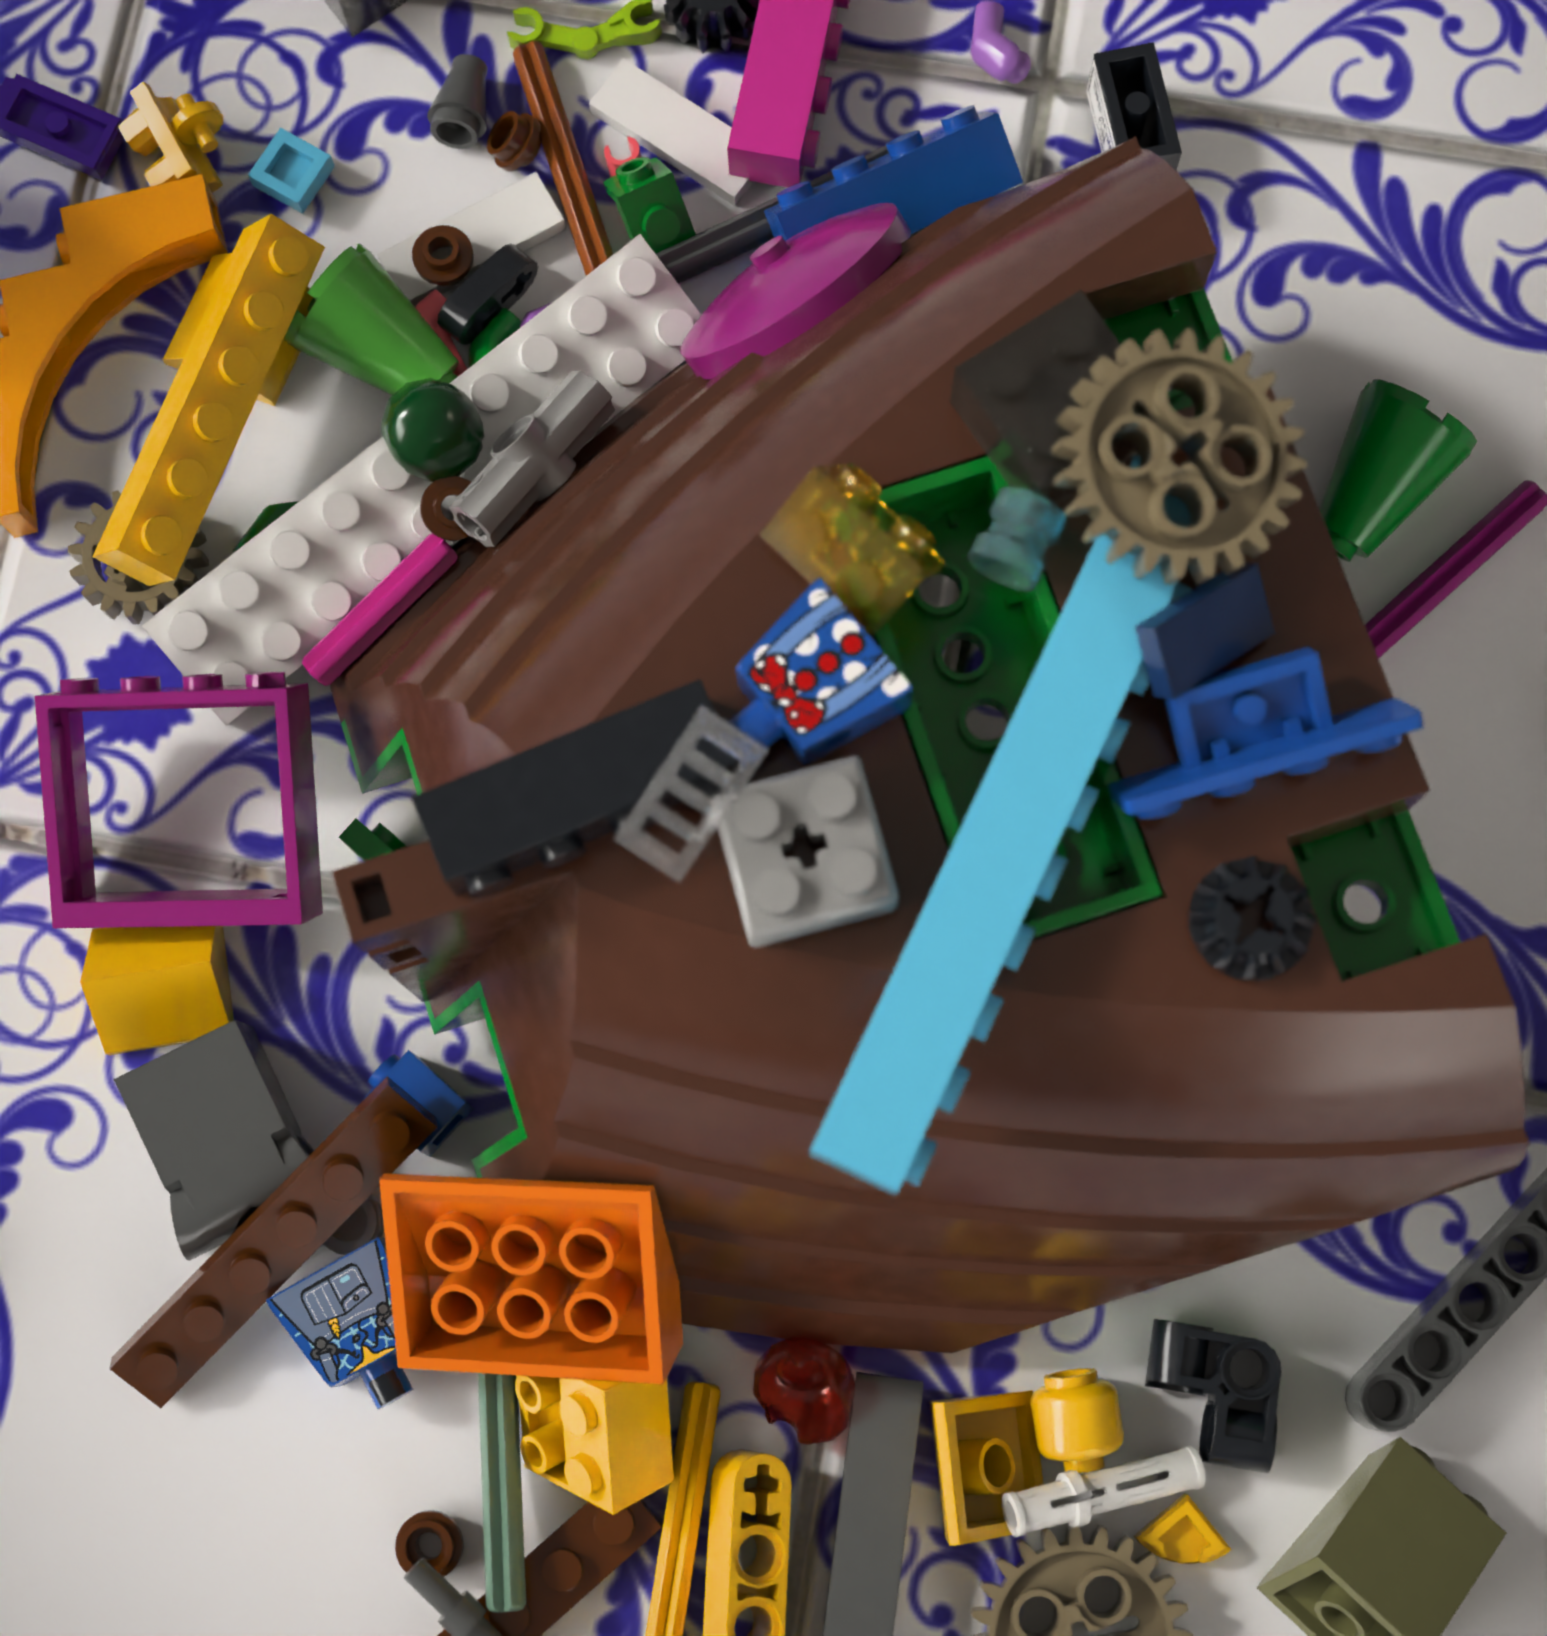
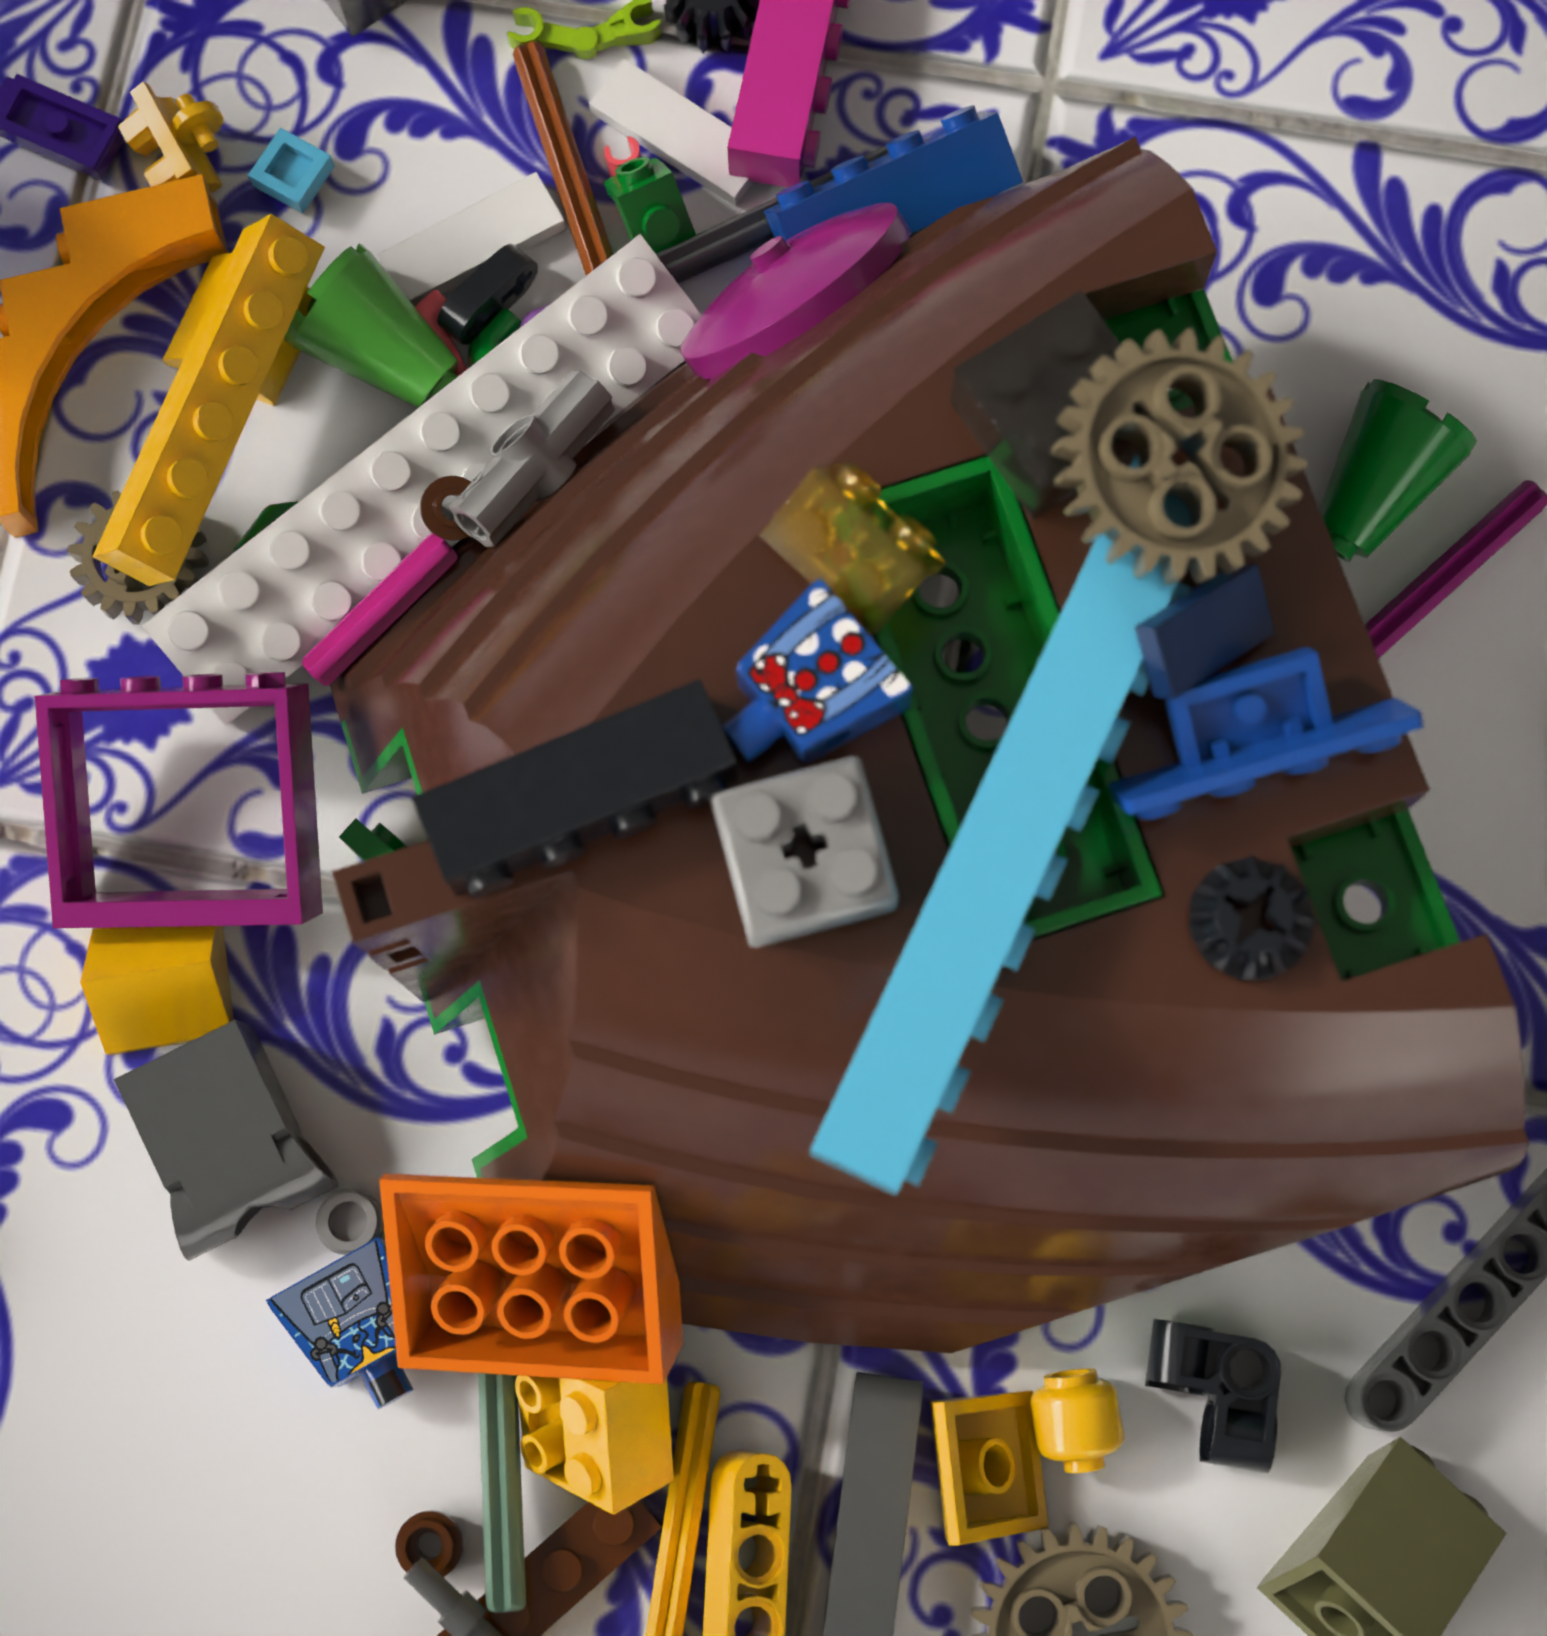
reddish brown plate [110,1076,437,1409] -> none
blue brick [363,1050,475,1157] -> none
dark green hair [381,378,485,482] -> none
reddish brown plate [412,225,474,286] -> none
dark grey cone [427,54,488,149] -> none
reddish brown plate [487,111,541,172] -> none
clear slope [614,706,768,883] -> none
clear red hair [752,1337,855,1445] -> none
clear light blue wheel [967,487,1068,591] -> none
medium lavender arm [970,1,1031,84] -> none
white pin [1002,1445,1205,1537] -> none
black brick [1086,42,1182,170] -> none
yellow tile [1133,1493,1232,1564] -> none

